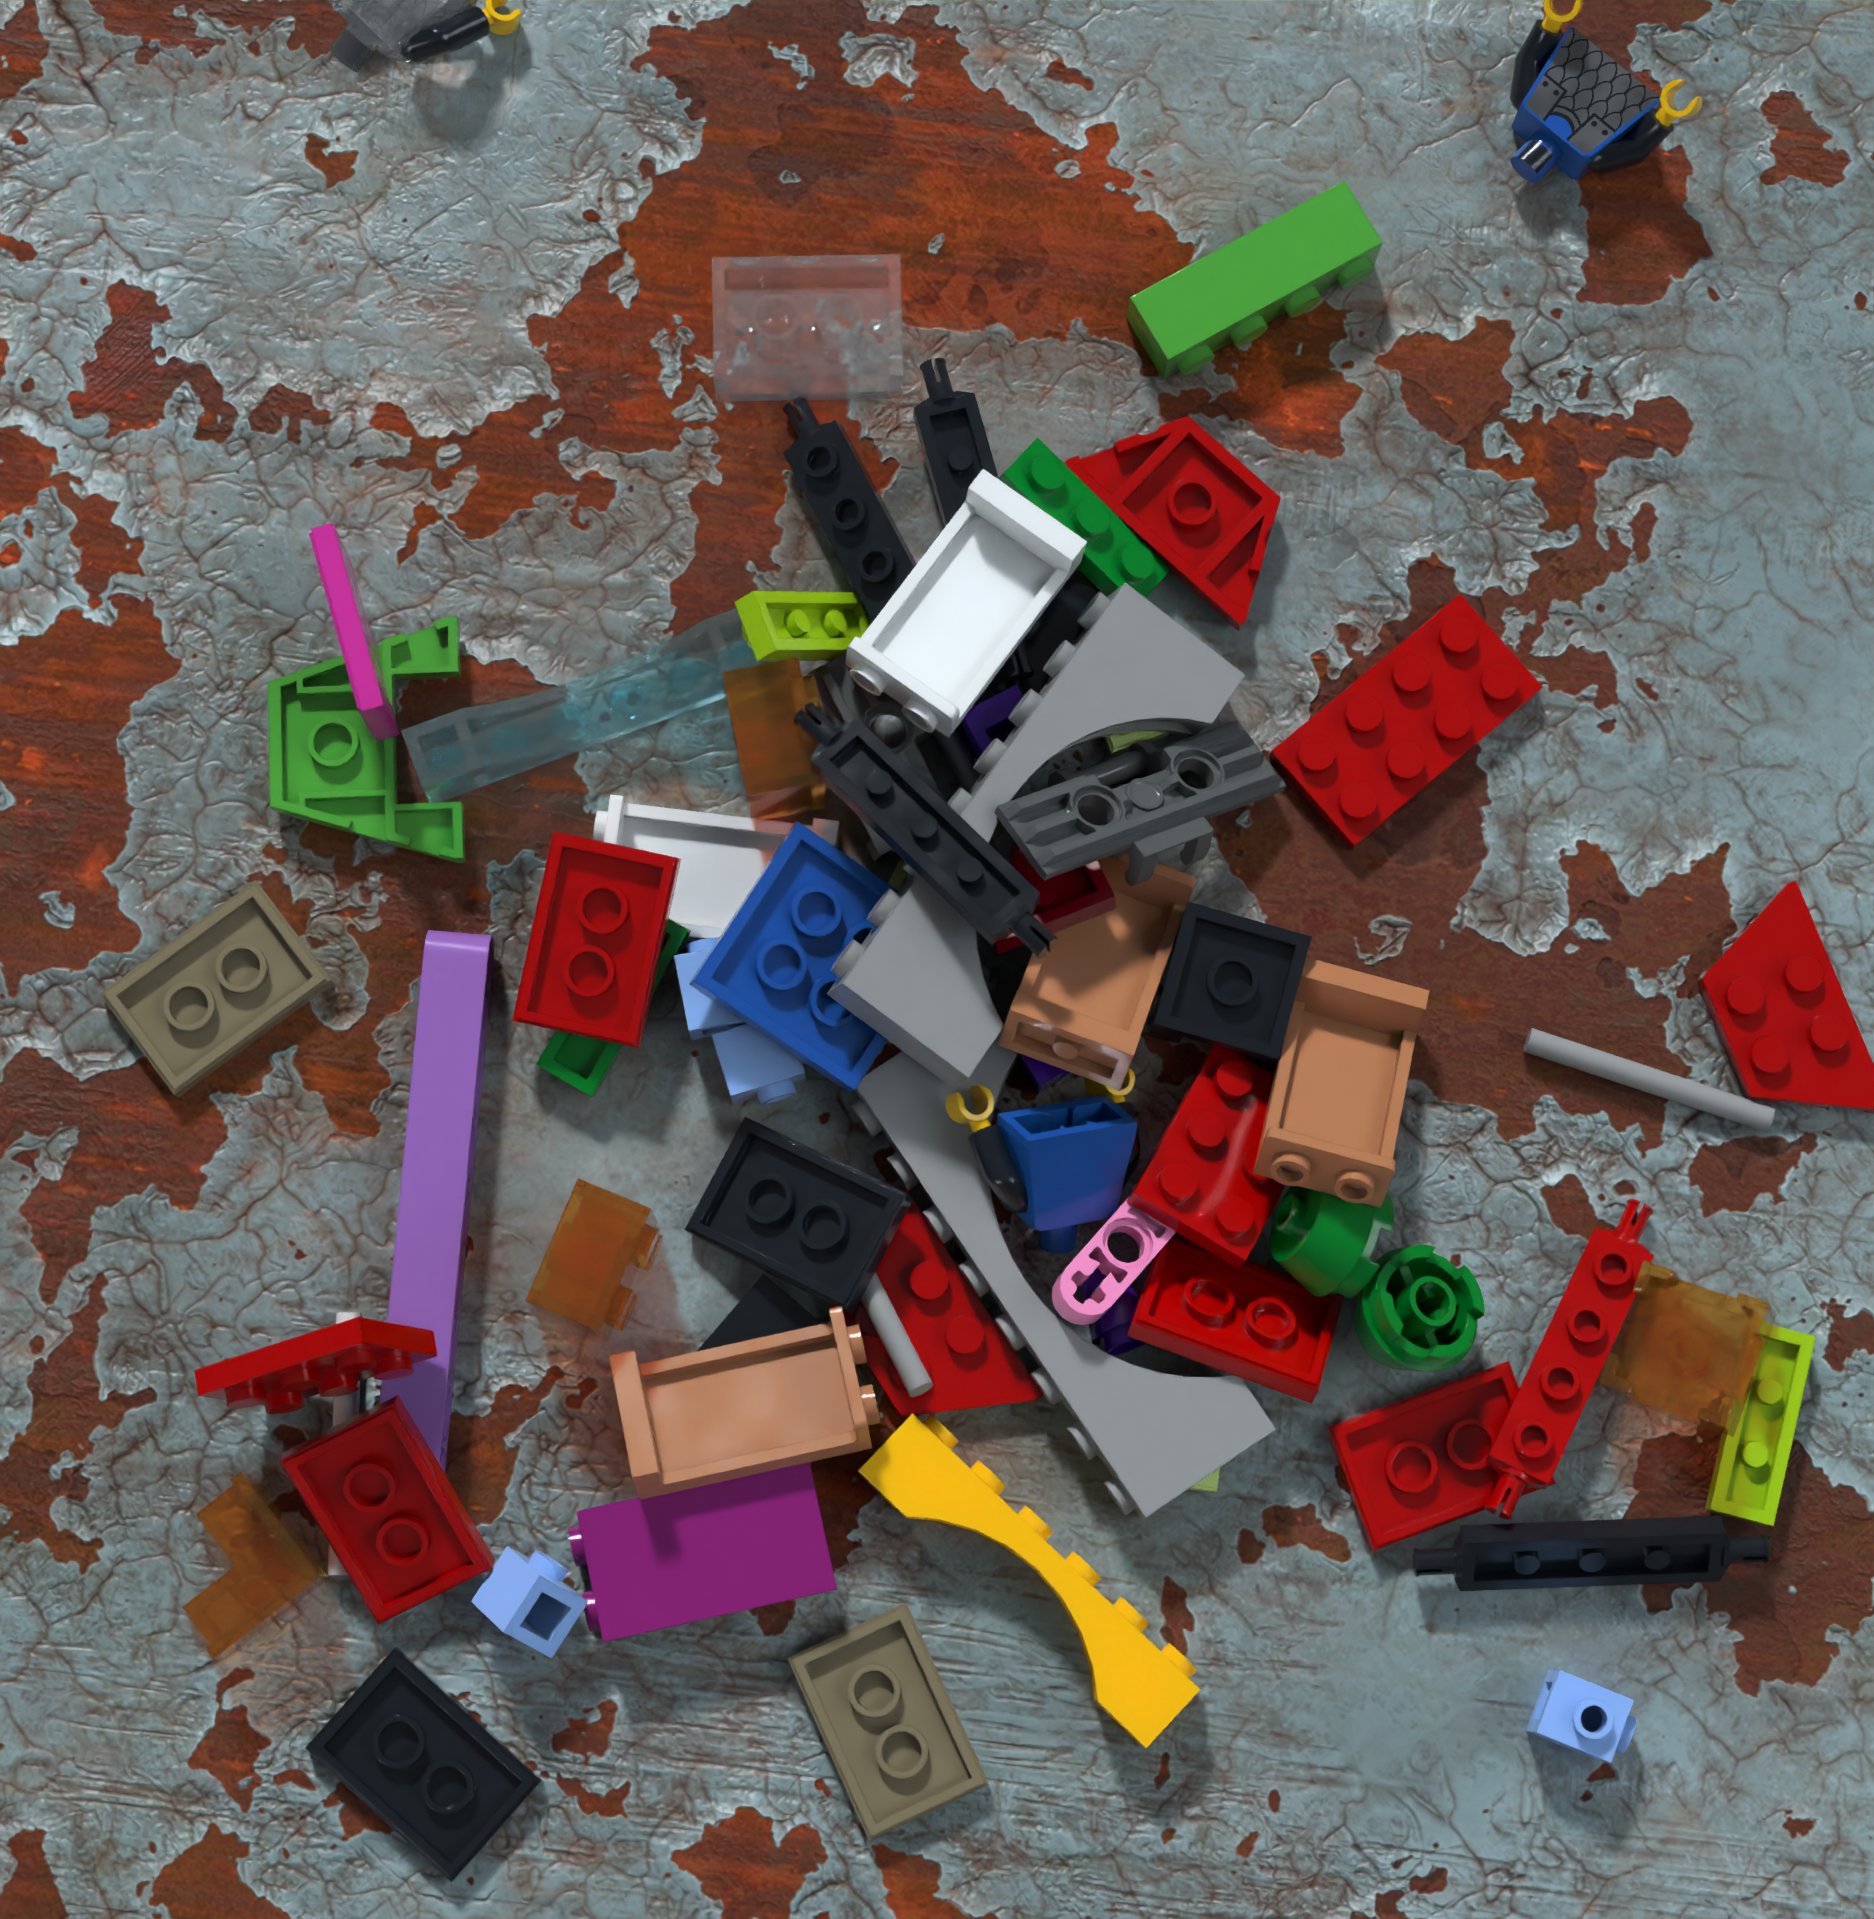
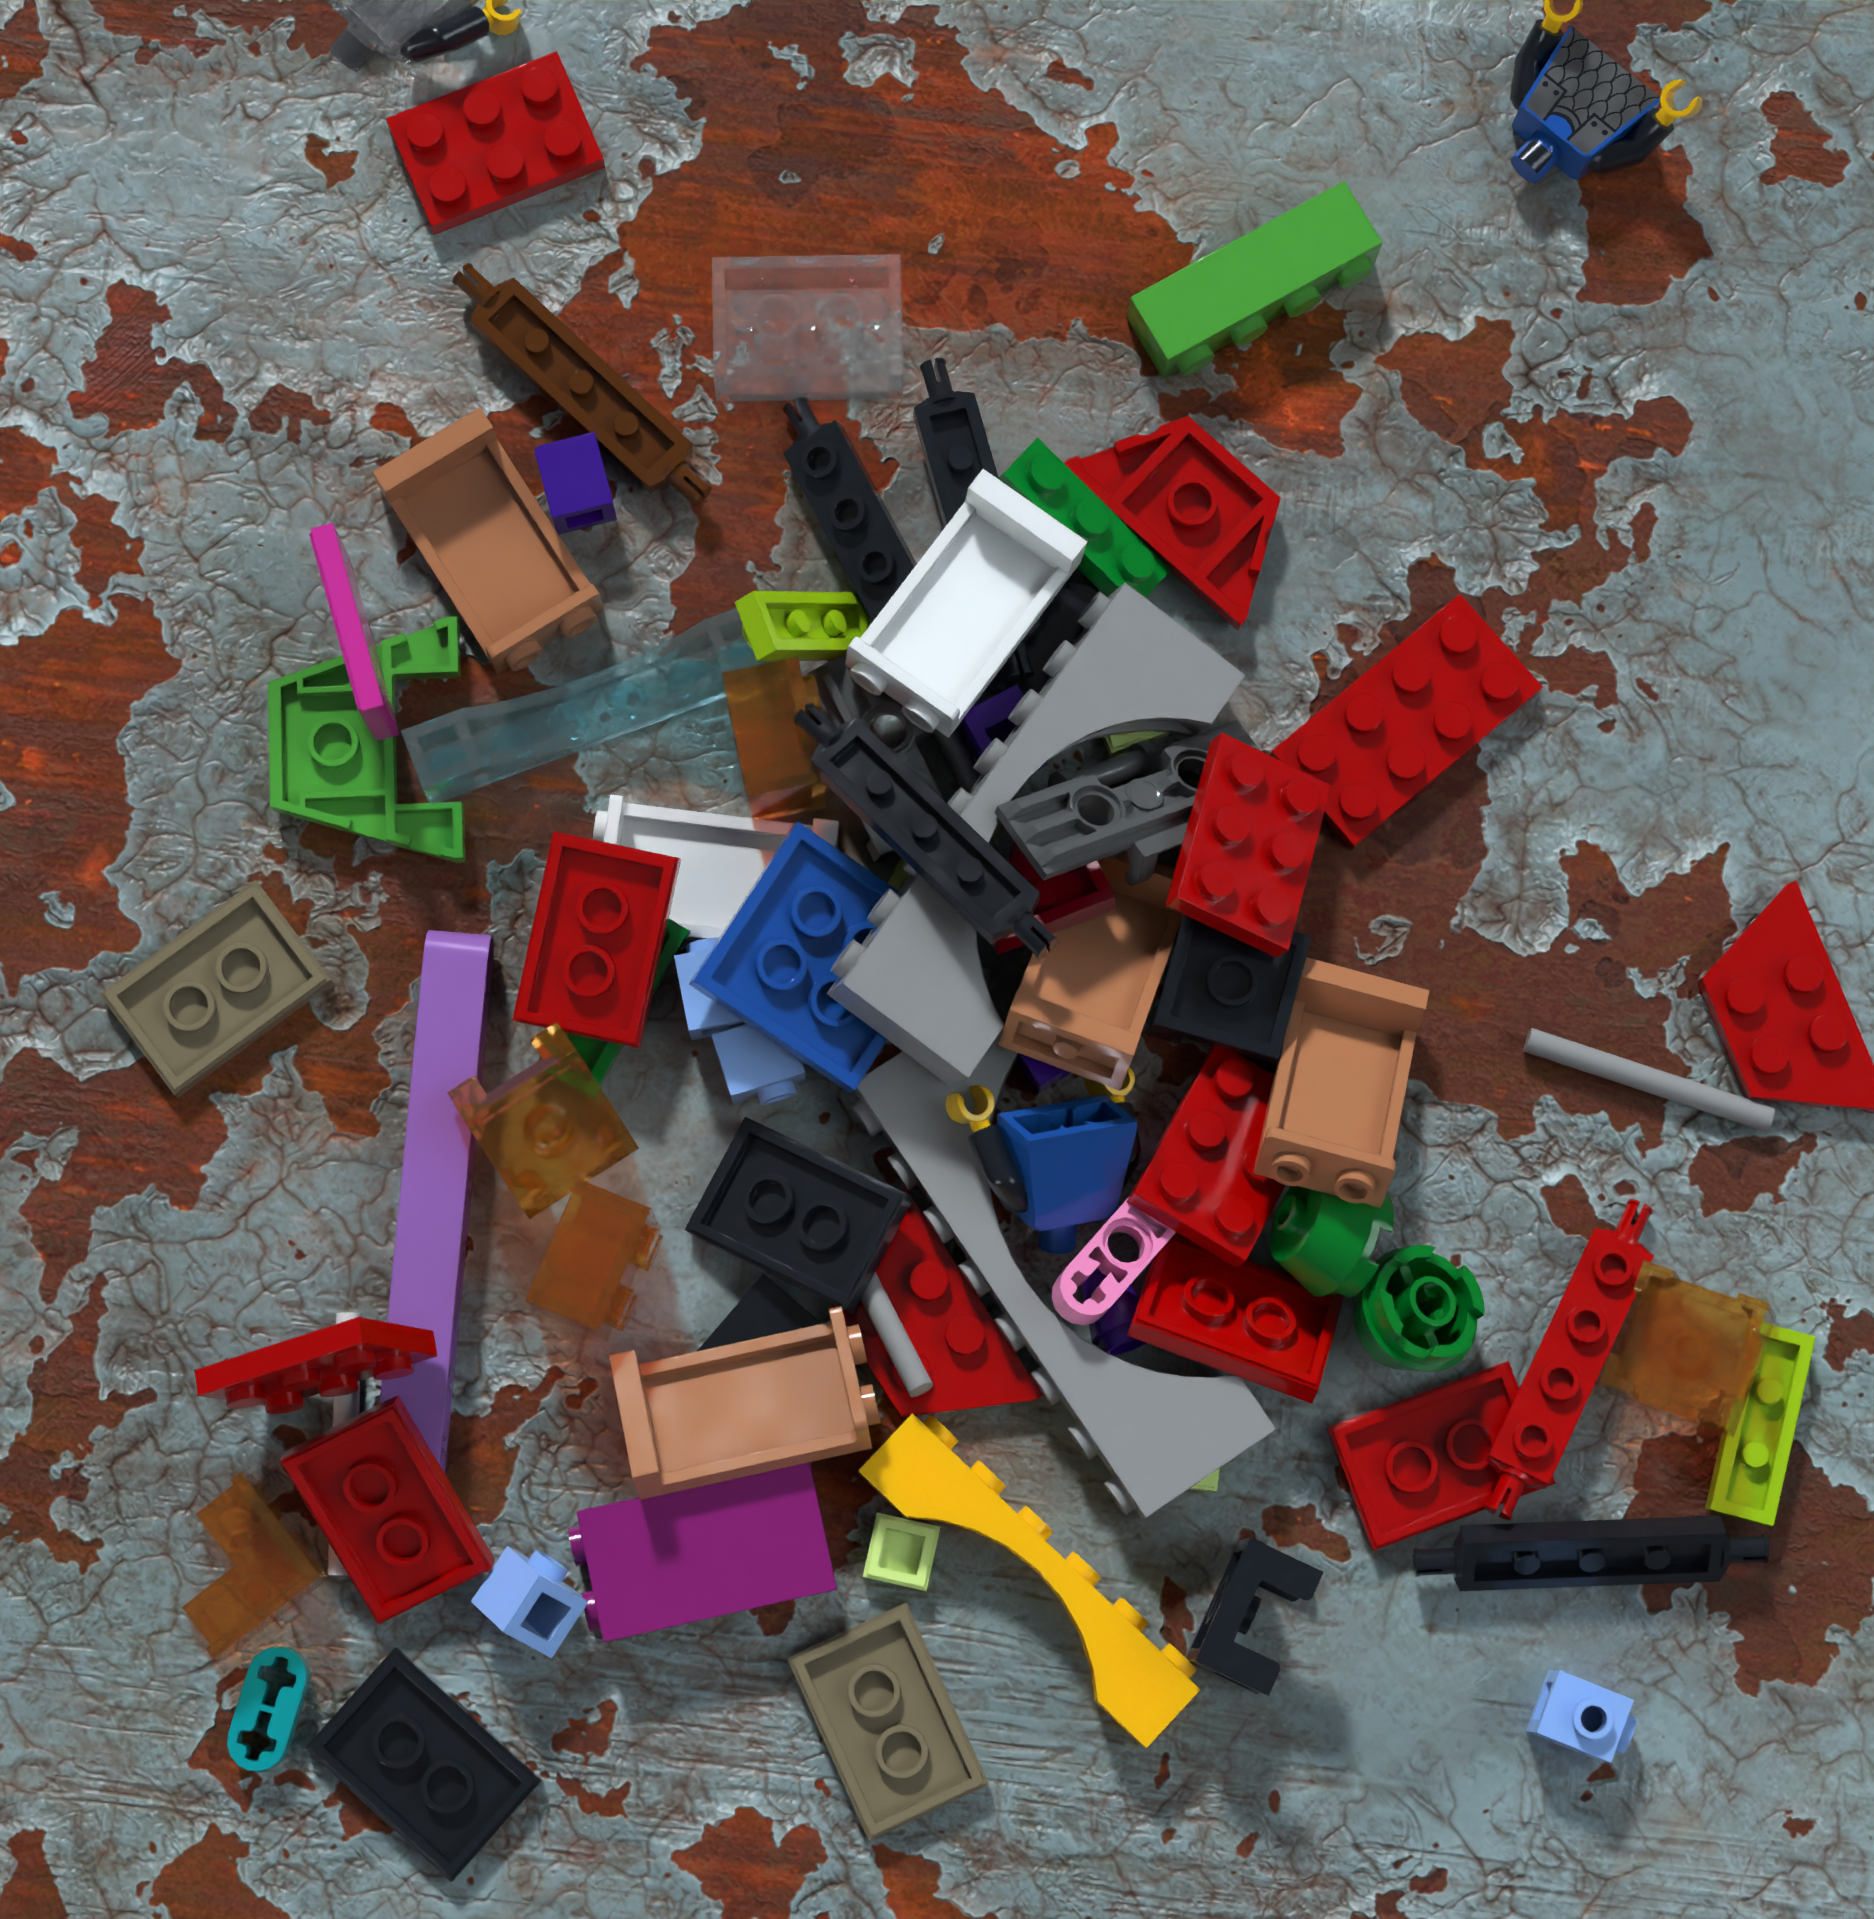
none -> teal beam [227,1646,311,1771]
none -> nougat panel [372,407,604,674]
none -> red plate [386,51,605,235]
none -> clear orange panel [447,1022,639,1220]
none -> reddish brown plate [452,263,712,507]
none -> dark purple panel [535,432,617,535]
none -> yellowish green tile [863,1513,941,1591]
none -> red plate [1165,732,1331,958]
none -> black panel [1186,1538,1324,1696]

